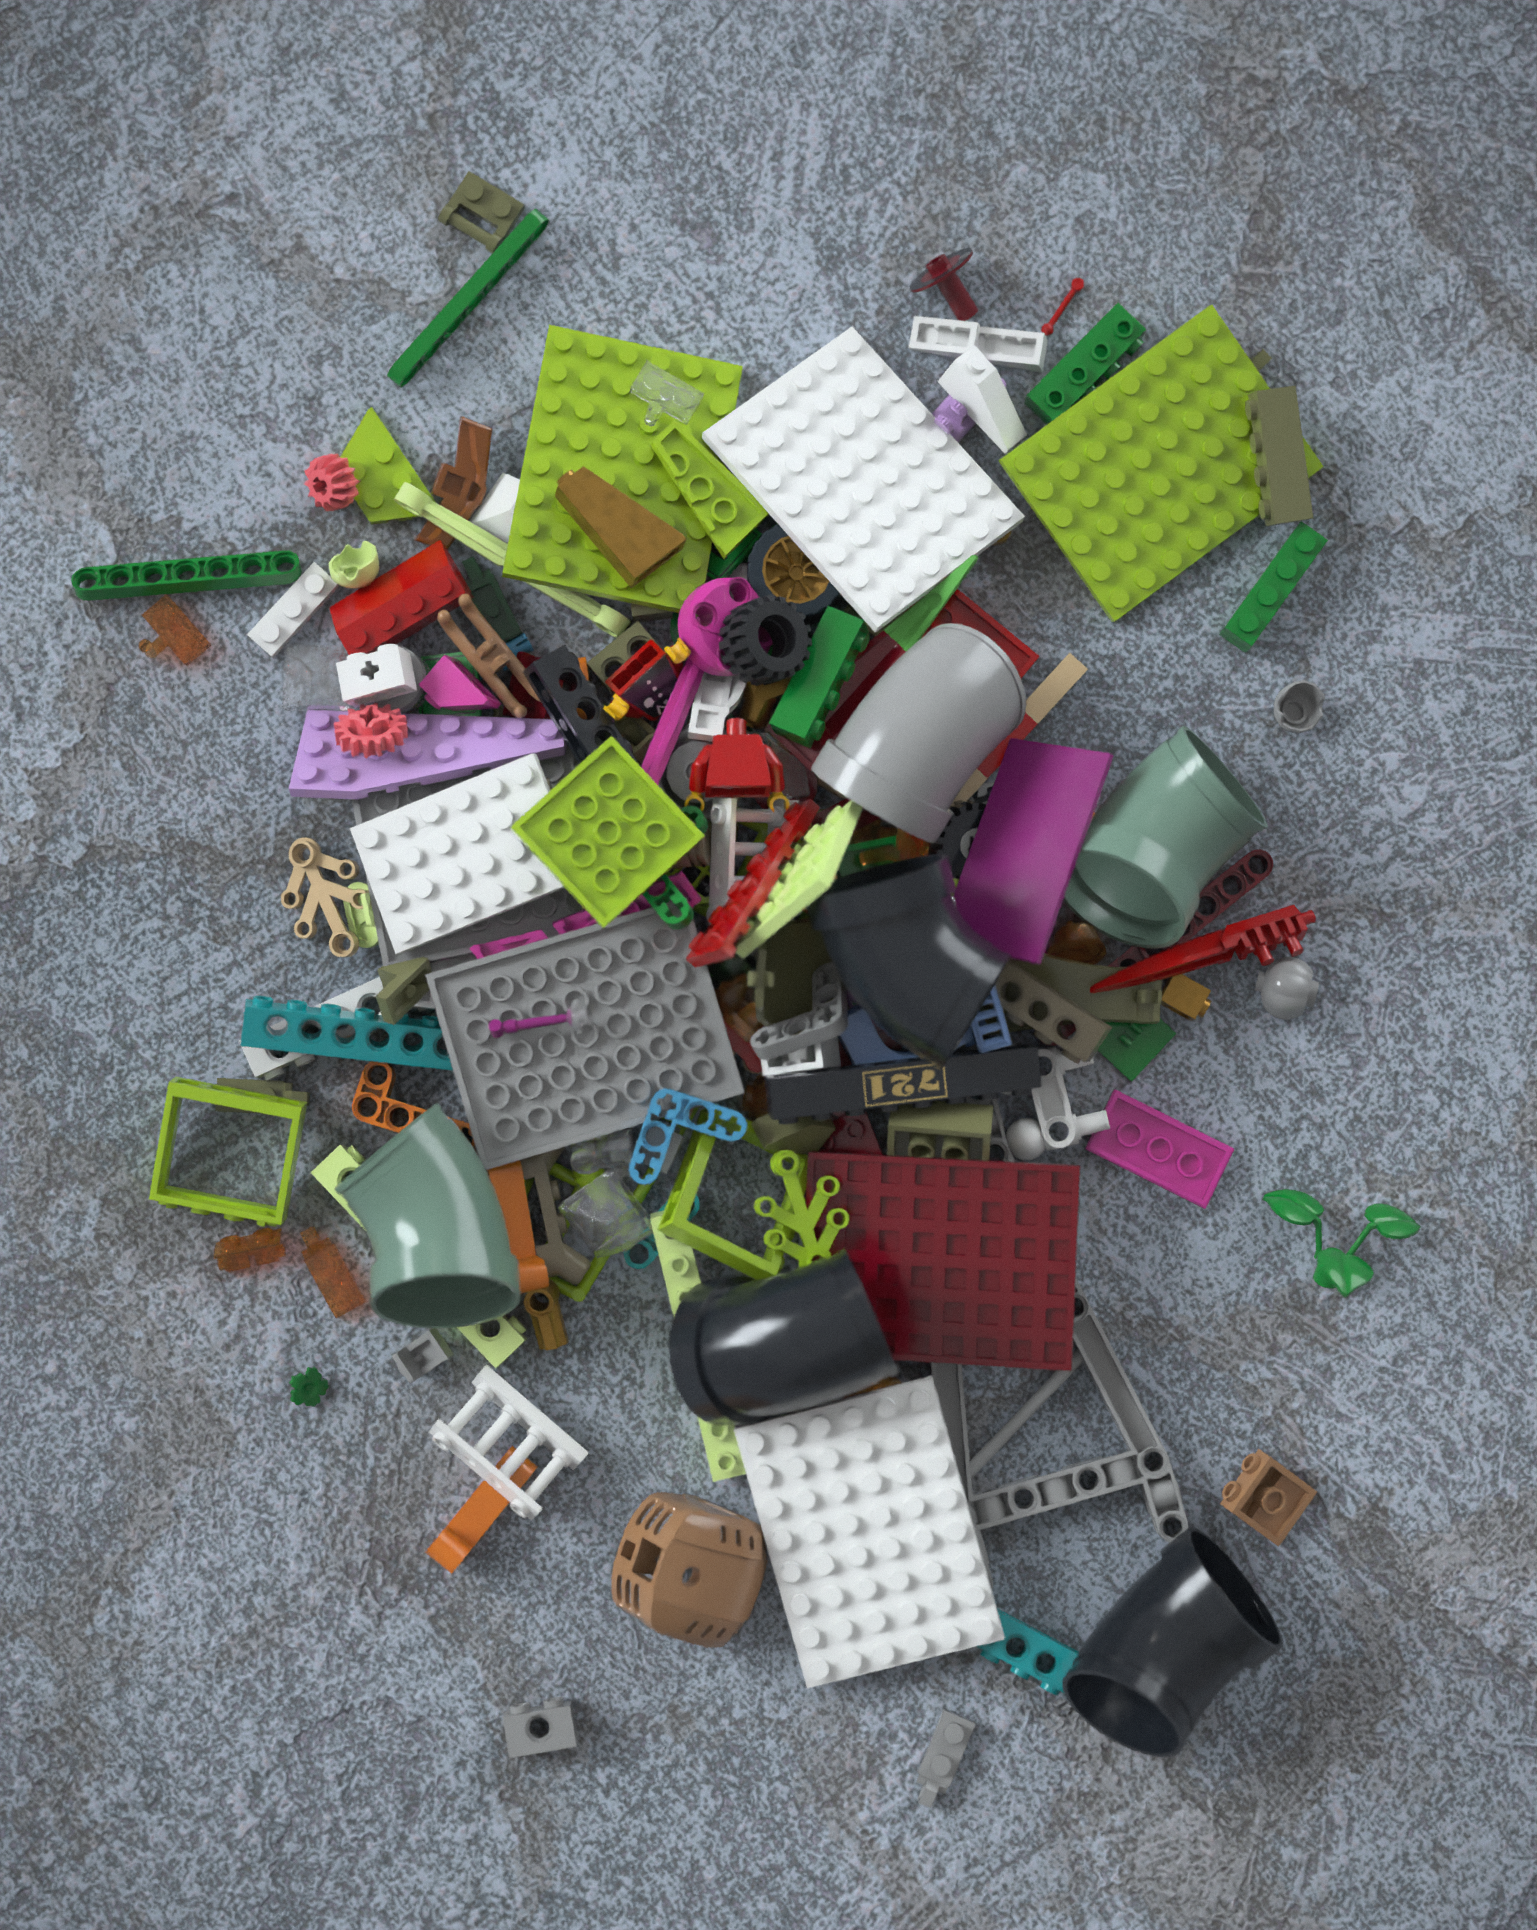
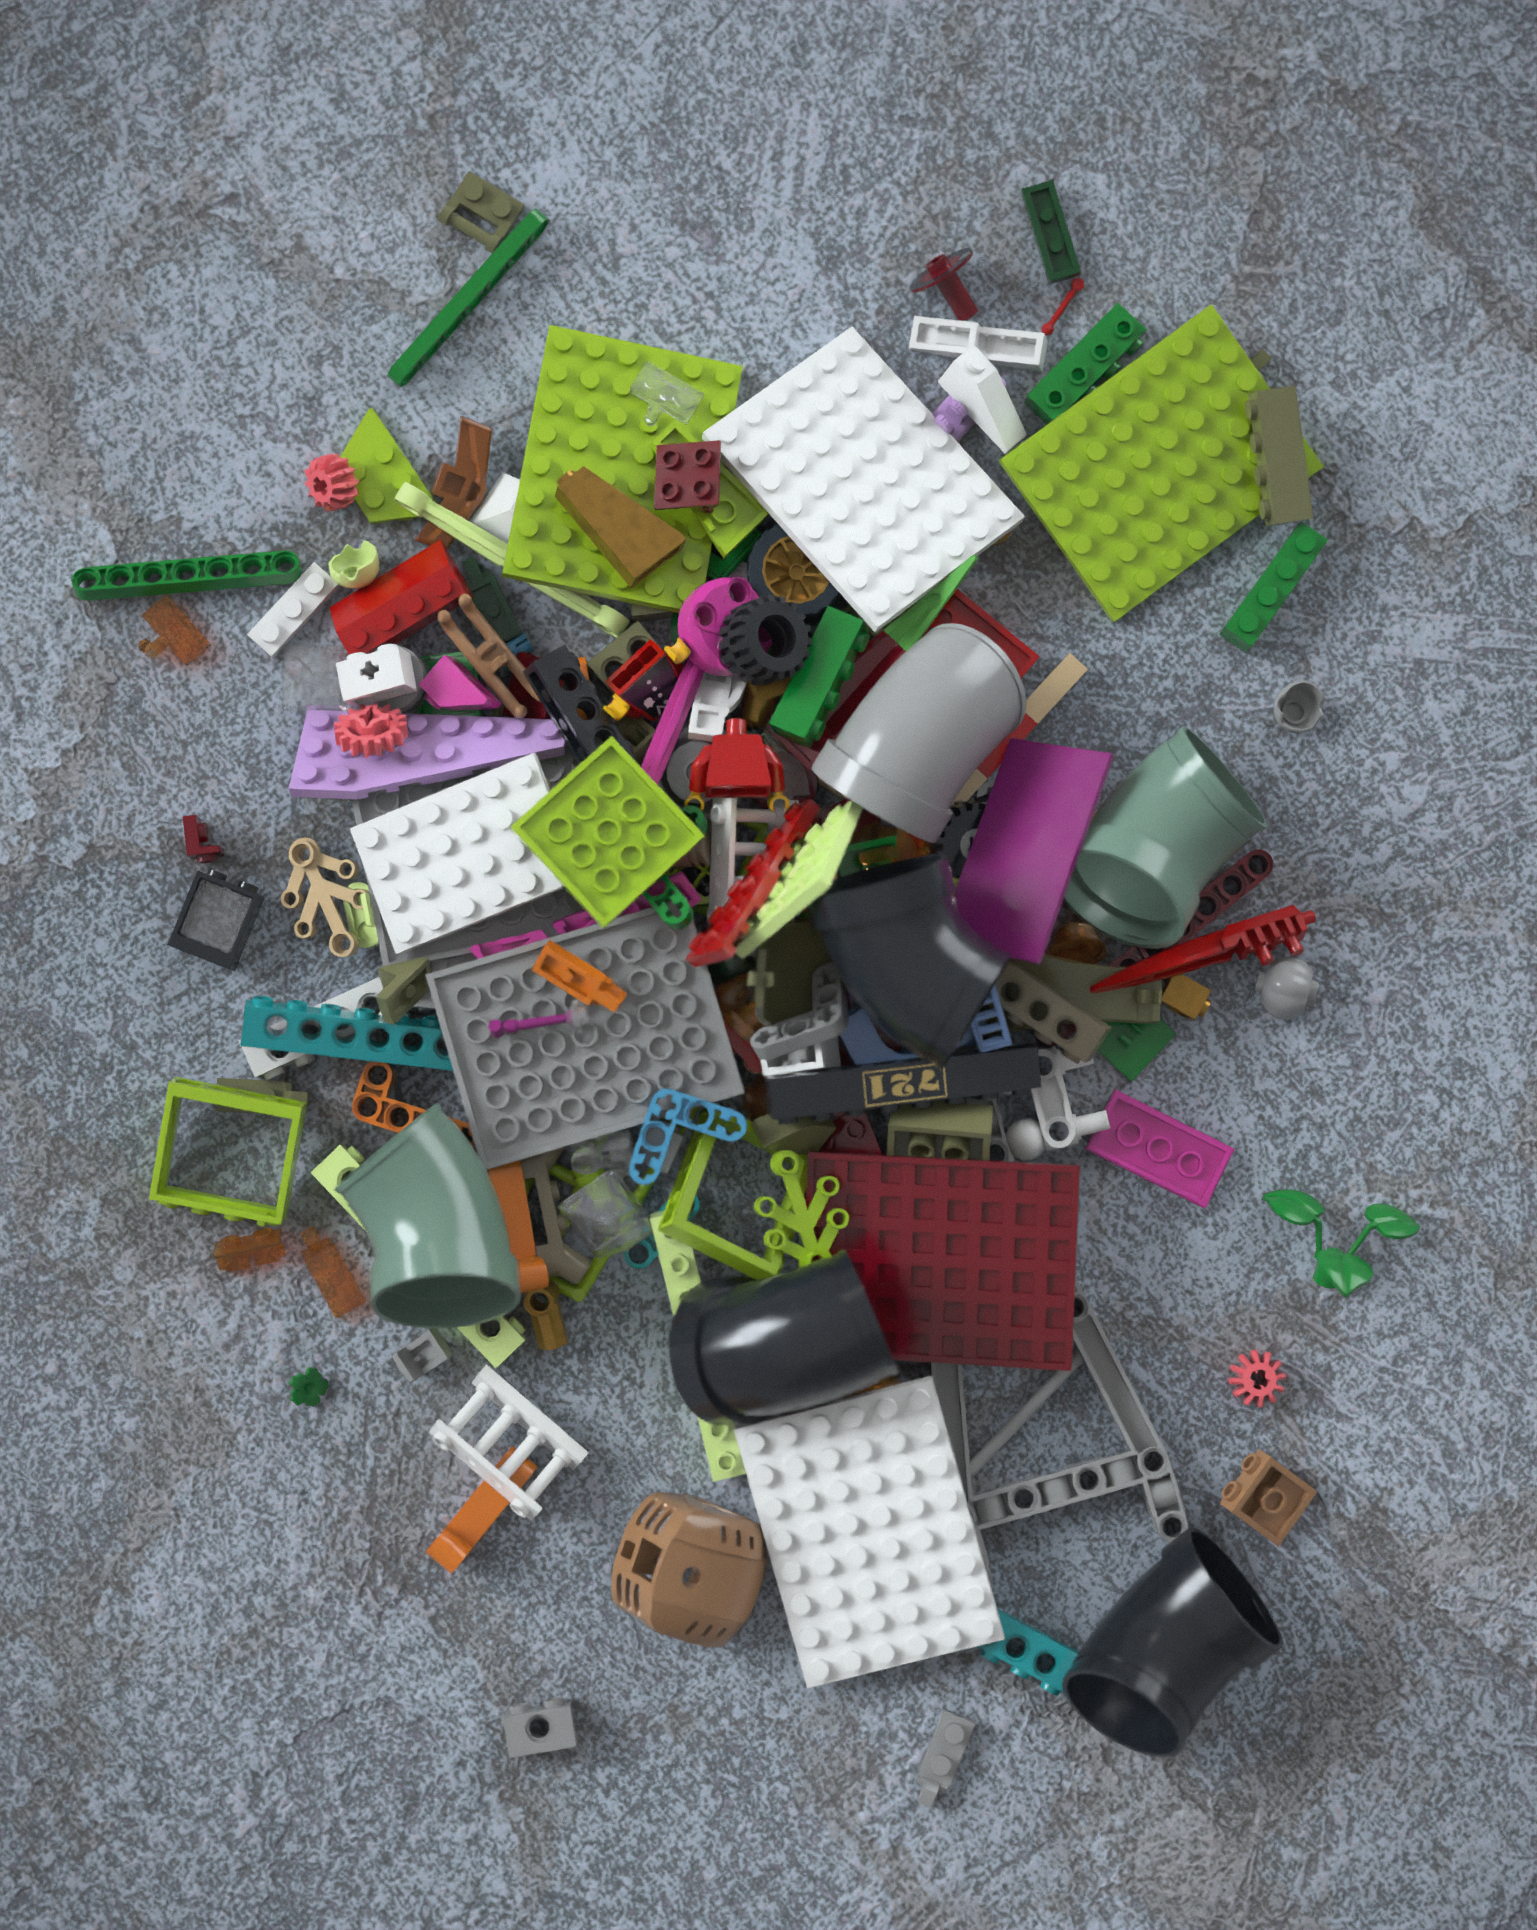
none -> window [167,868,264,972]
none -> dark red bracket [182,815,225,864]
none -> orange hinge [532,939,627,1013]
none -> dark red hinge [654,440,721,513]
none -> dark green plate [1021,180,1081,285]
none -> coral gear [1228,1350,1286,1408]

